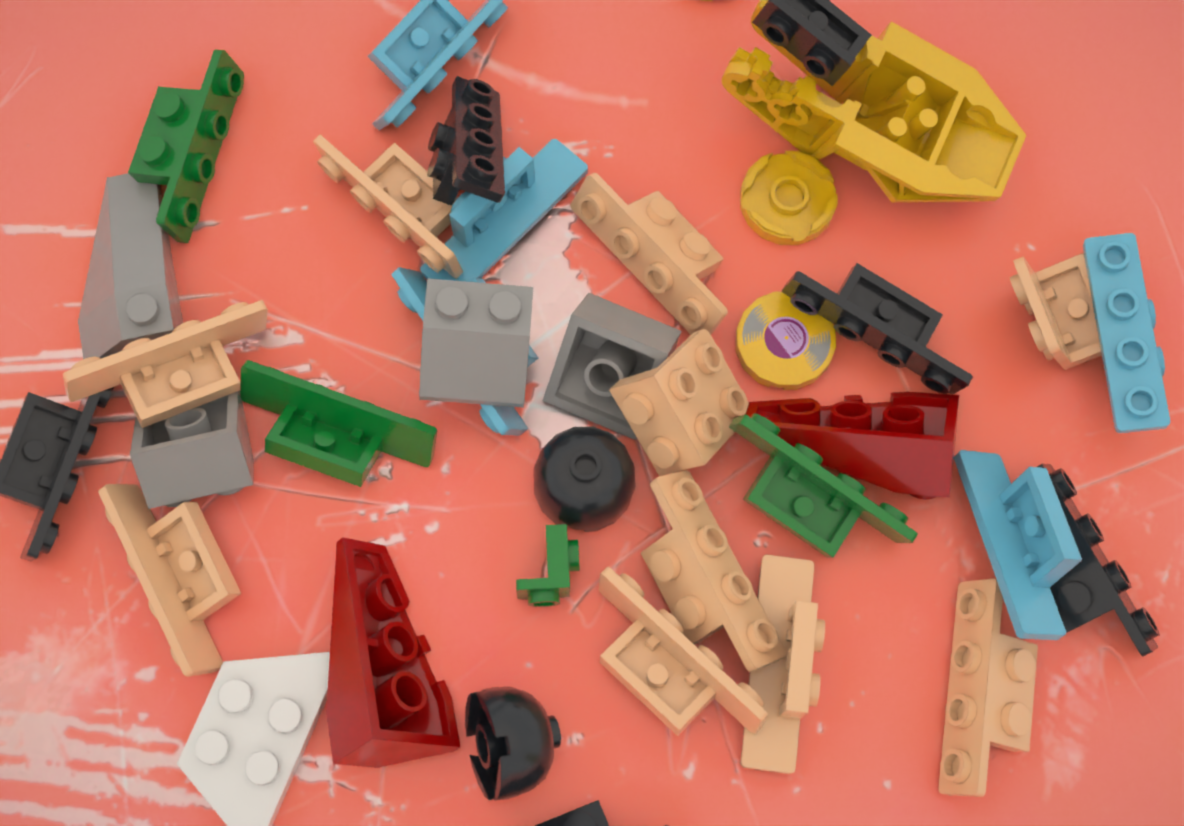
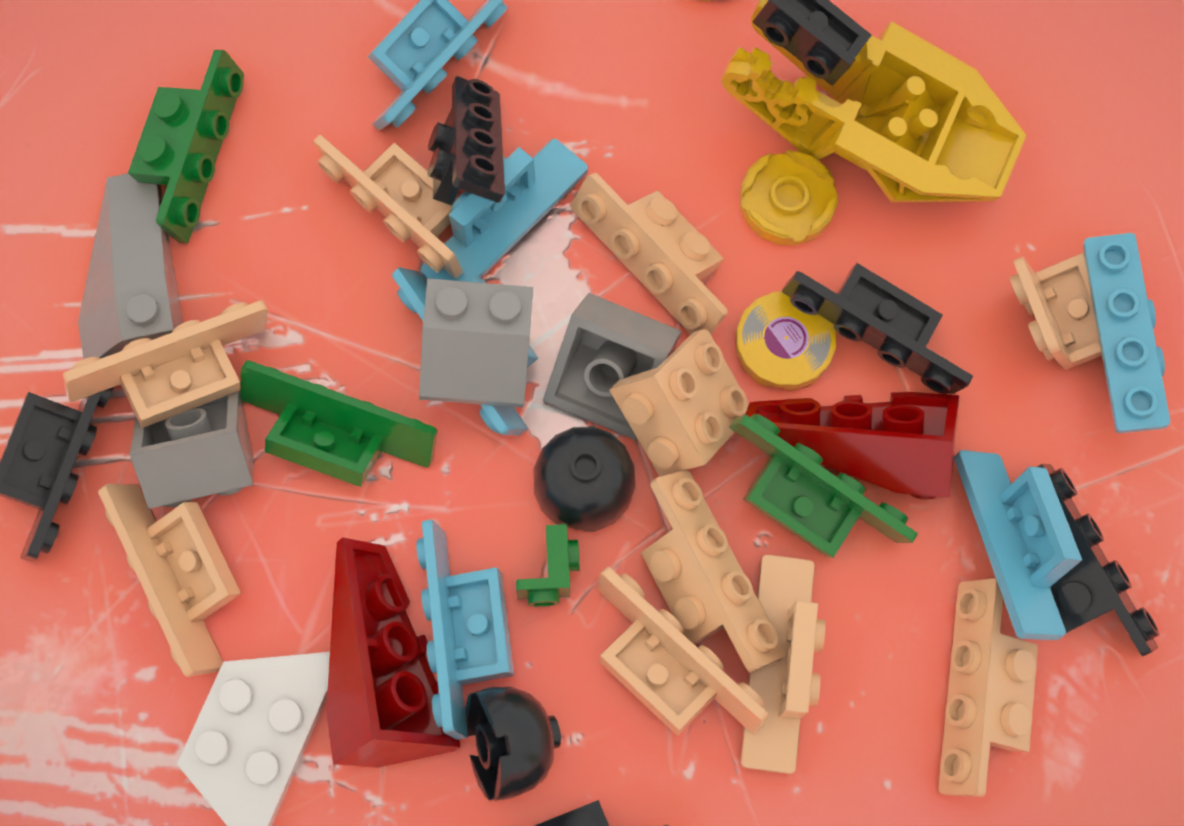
none -> medium azure bracket [416,519,514,740]

